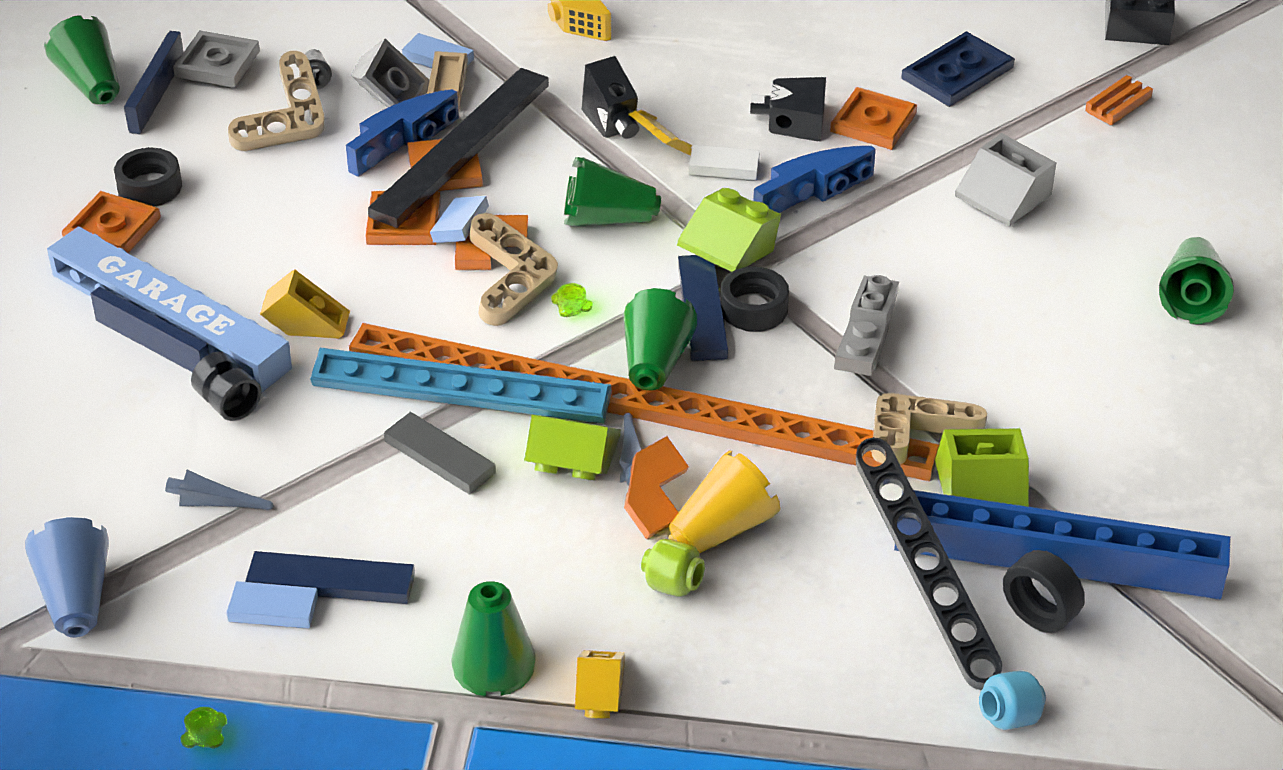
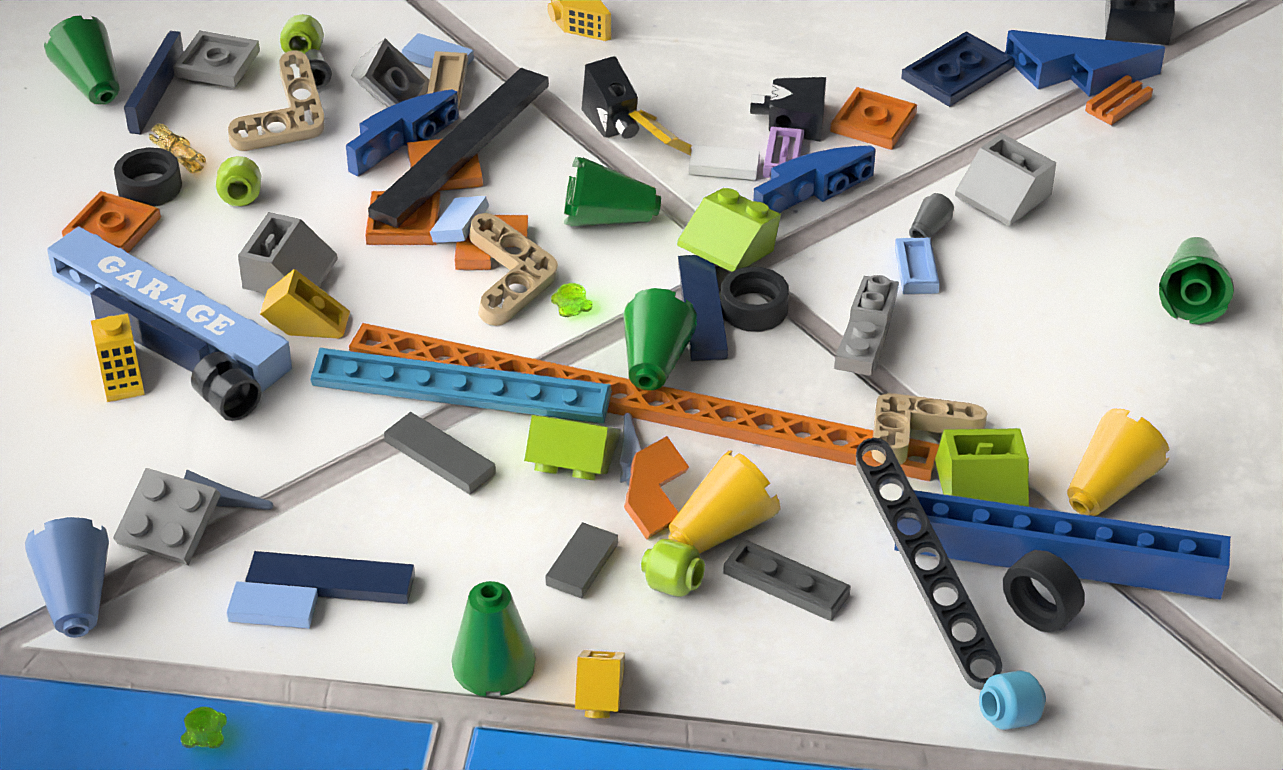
none -> yellow slope [90,313,145,402]
none -> light grey plate [113,468,221,566]
none -> clear yellow pin [149,123,206,174]
none -> lime head [216,156,262,207]
none -> light grey slope [238,212,338,294]
none -> lime head [280,14,324,54]
none -> dark grey tile [545,522,618,598]
none -> dark grey tile [723,539,851,621]
none -> lavender tile [763,127,804,178]
none -> light blue tile [895,238,940,294]
none -> dark grey cone [909,193,954,238]
none -> blue slope [1005,30,1165,97]
none -> yellow cone [1067,409,1170,516]

